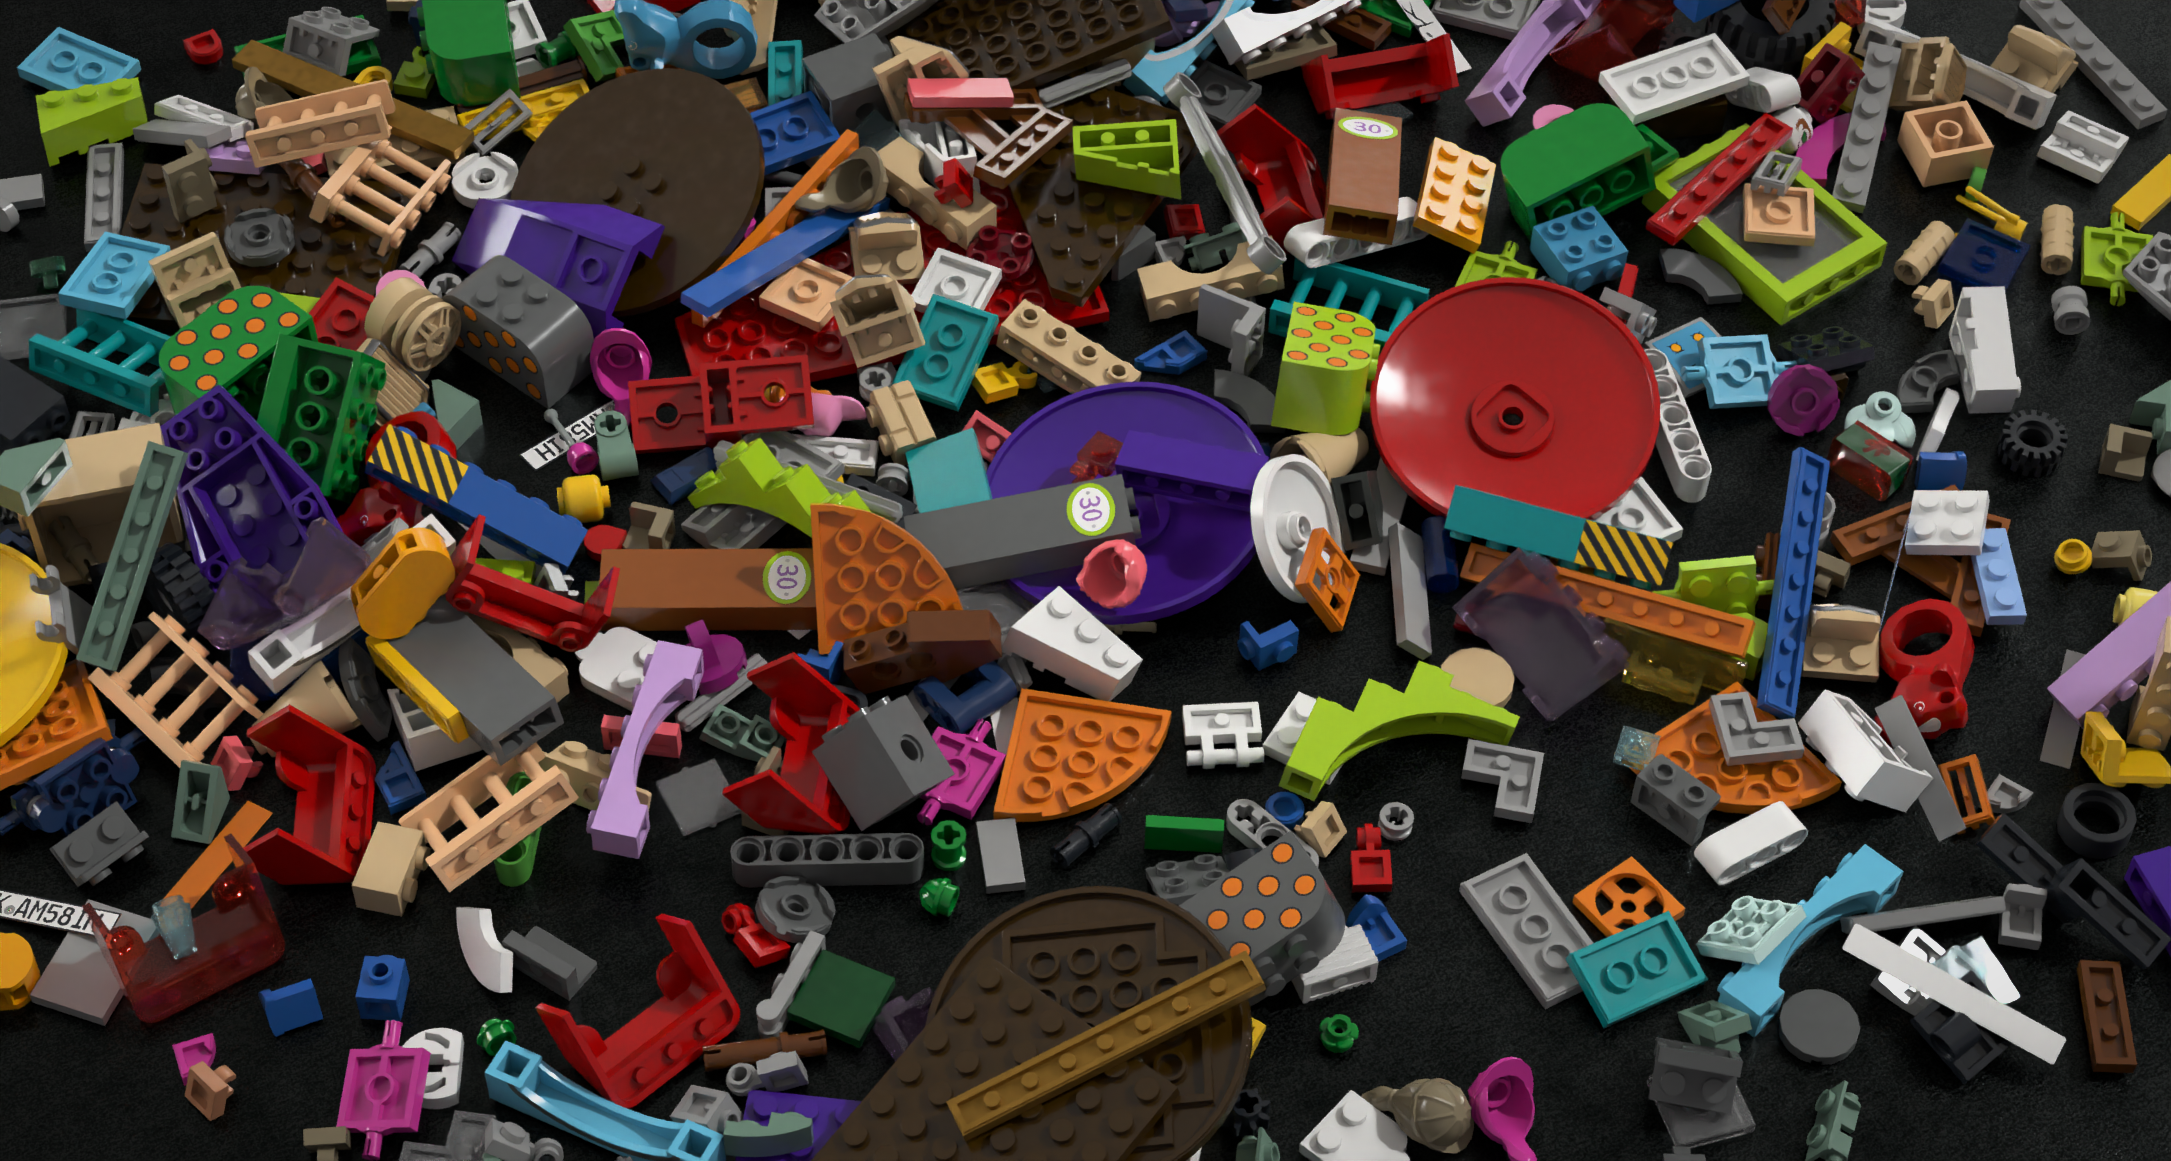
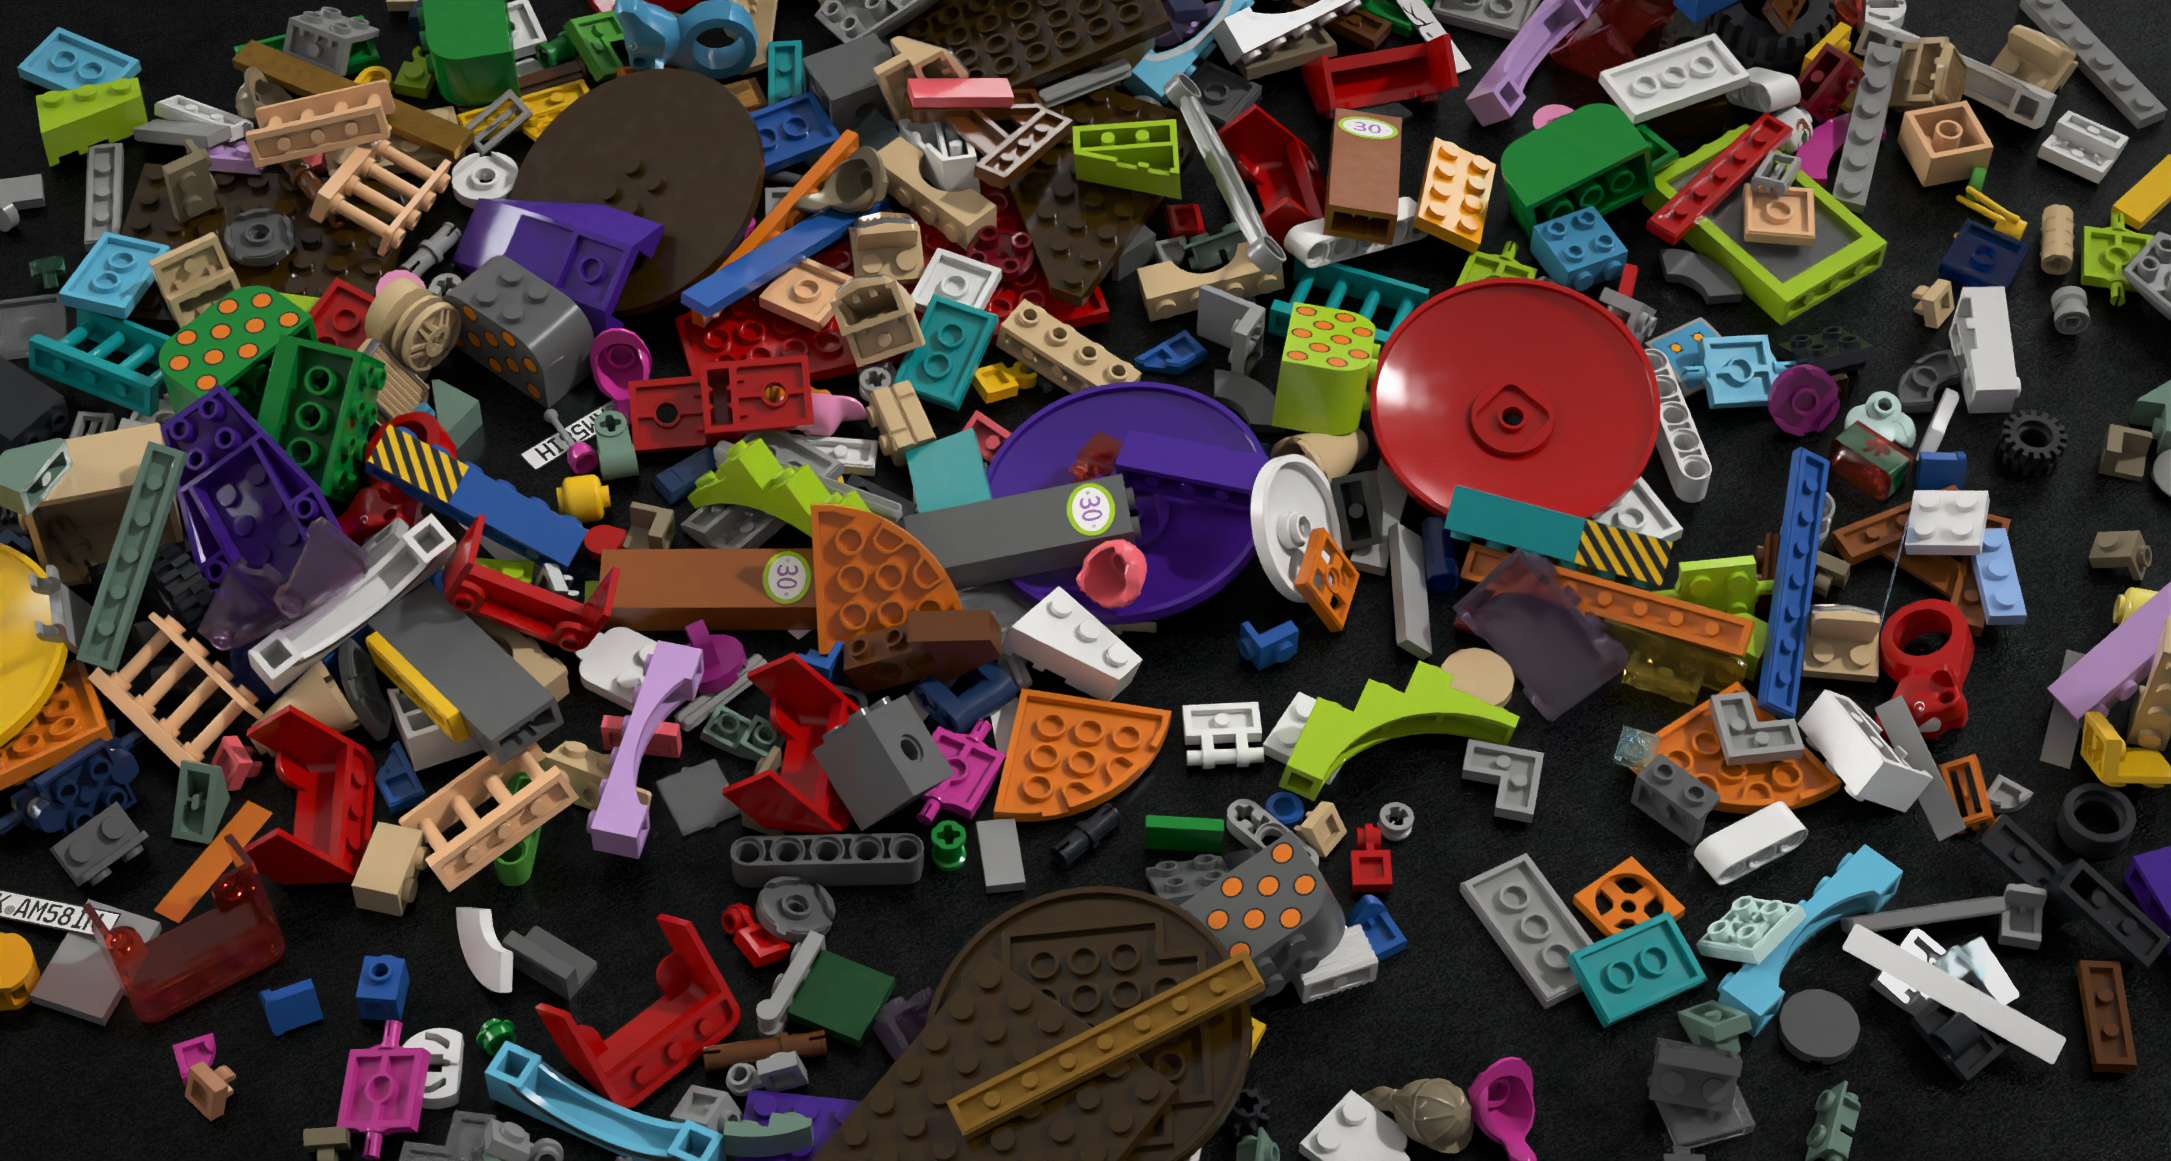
clear light blue cone [151,895,197,959] -> none
red tile [183,29,223,64] -> none
light orange brick [350,528,455,639] -> none
light grey bush [876,463,910,497] -> none
green plate [920,878,960,917] -> none
red tile [934,158,973,208] -> none
green plate [1319,1014,1359,1053] -> none
tan axle [1893,221,1955,285] -> none
yellow plate [2054,539,2092,574] -> none

